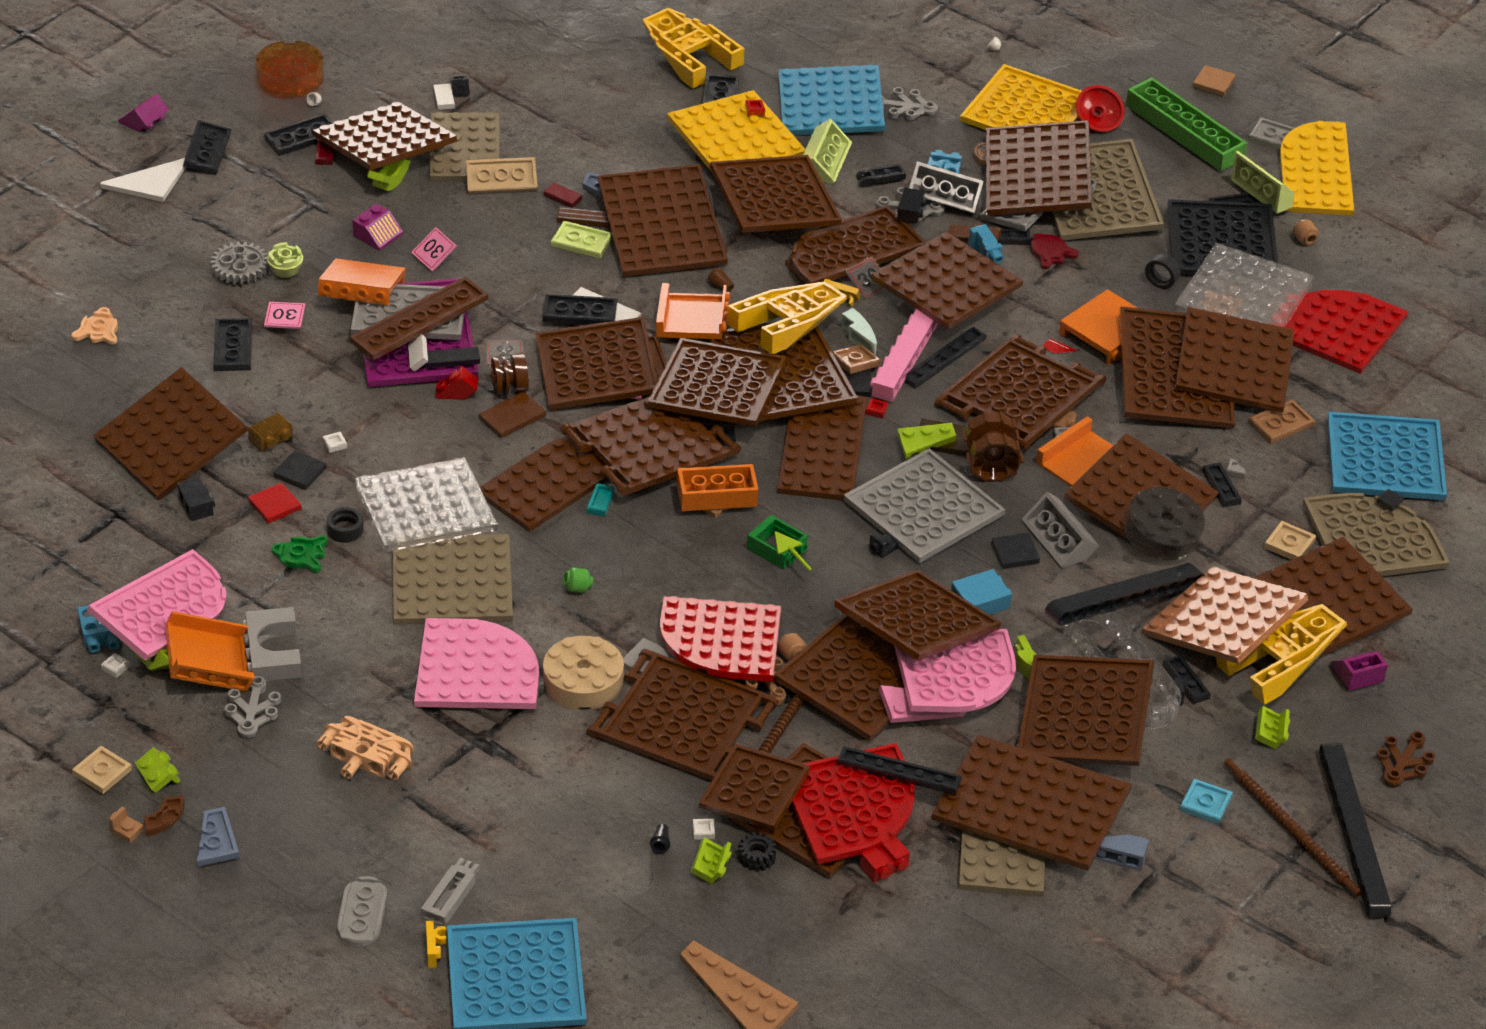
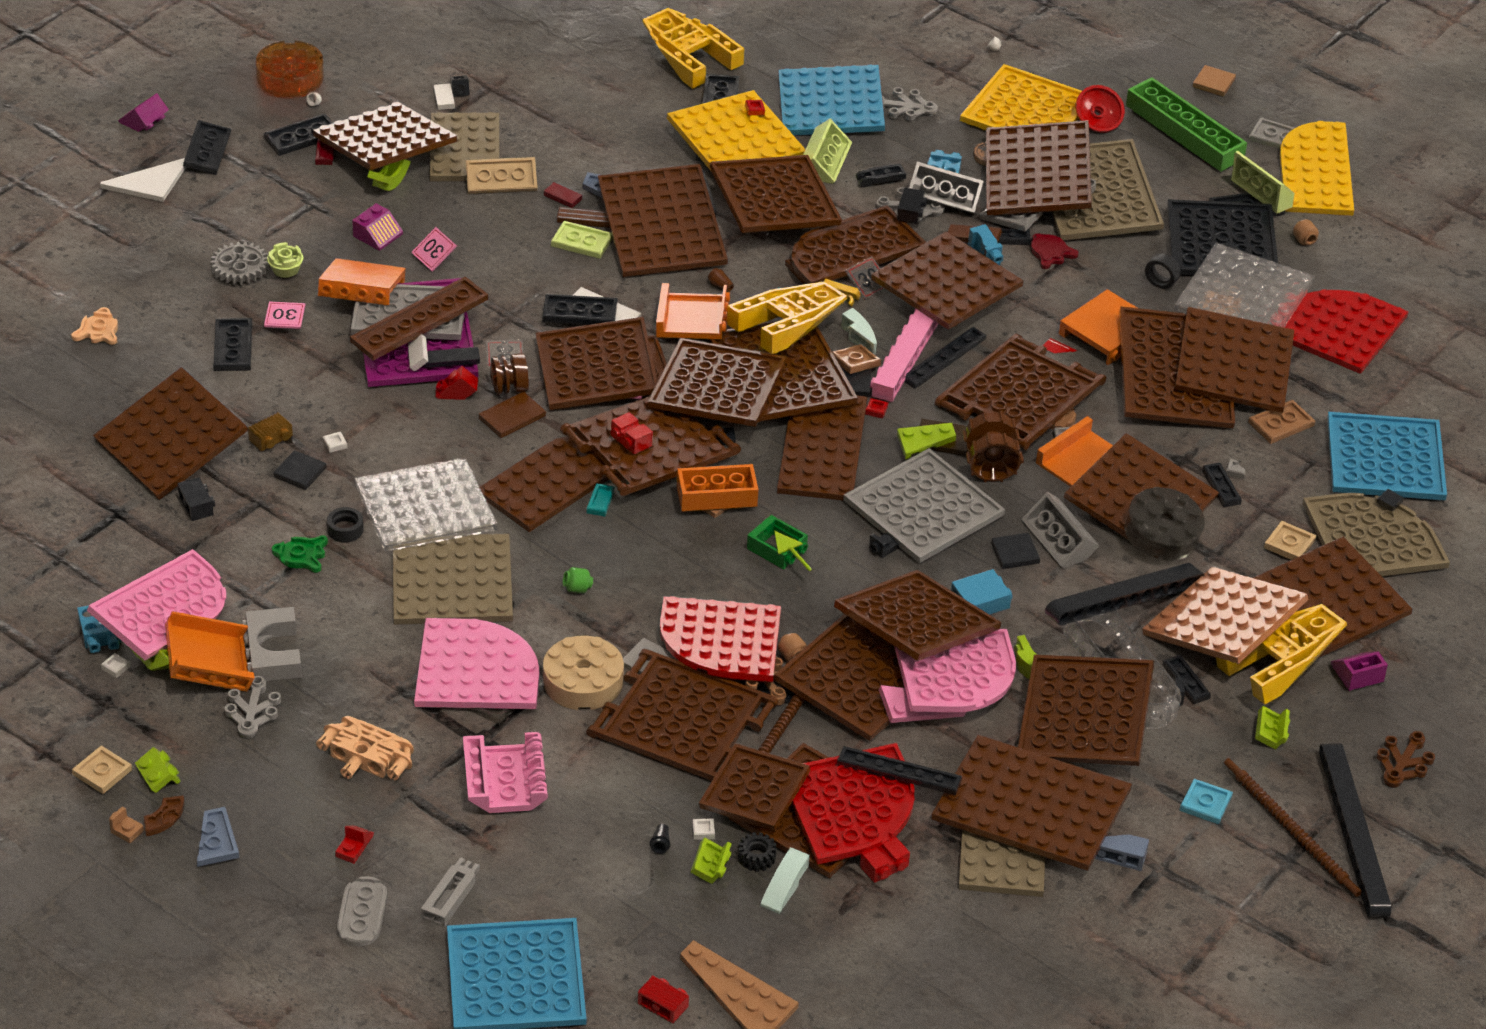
red tile [248,482,302,524] -> none
yellow plate [426,921,446,968] -> none
none -> red slope [335,826,374,864]
none -> bright pink slope [463,732,548,813]
none -> red brick [610,412,653,454]
none -> red brick [638,975,689,1024]
none -> light aqua slope [760,847,809,914]

